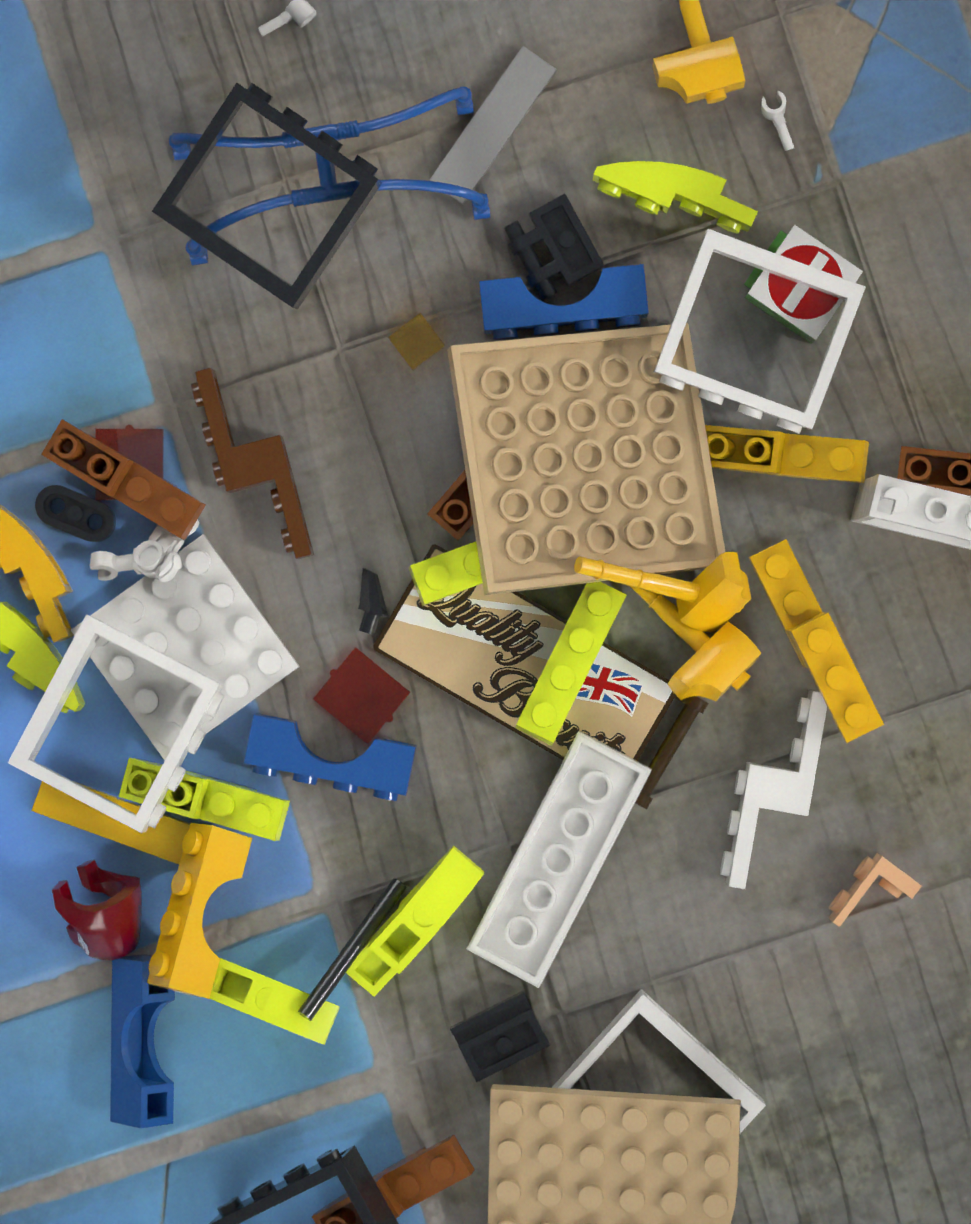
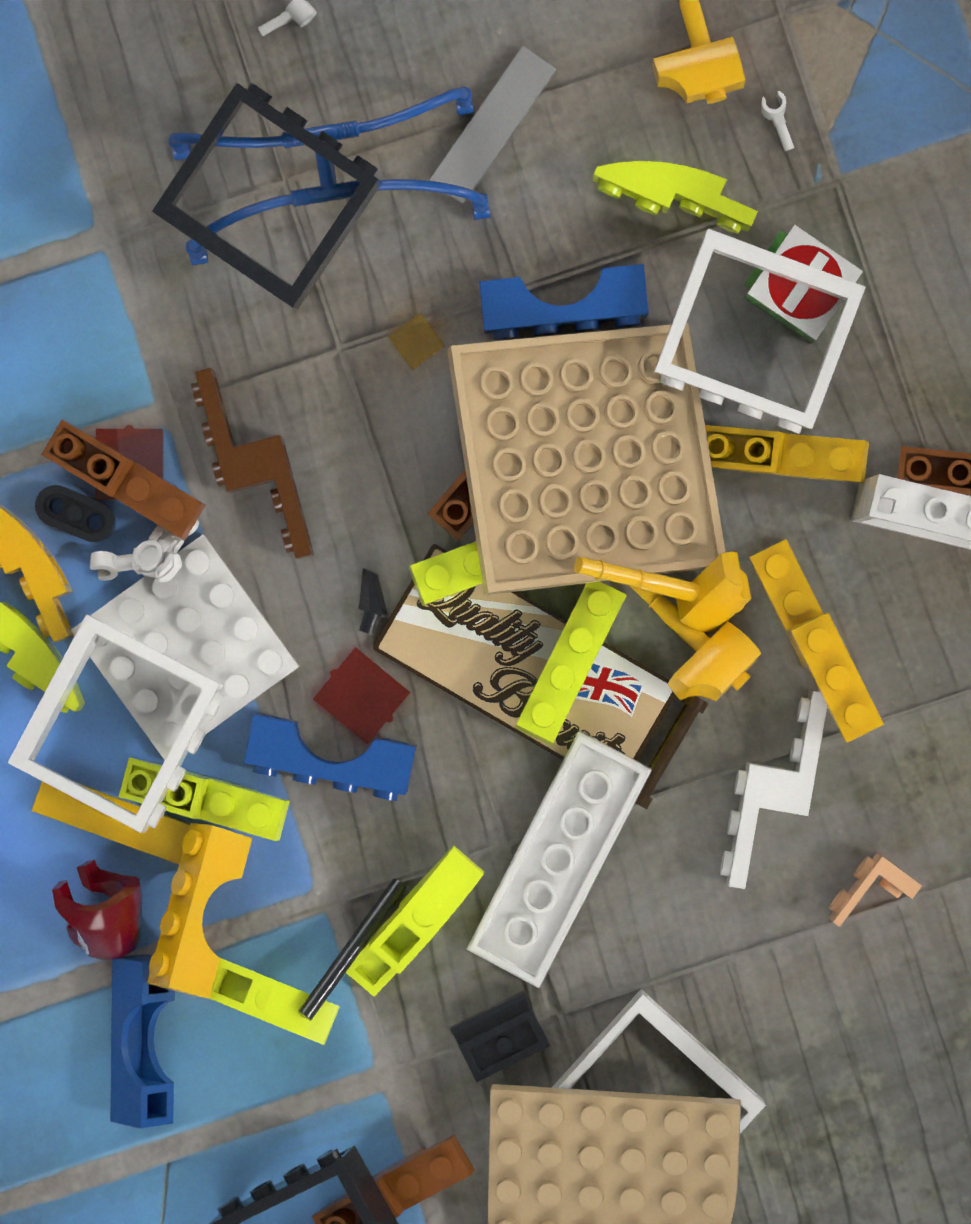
black plate [504,194,604,300] -> none

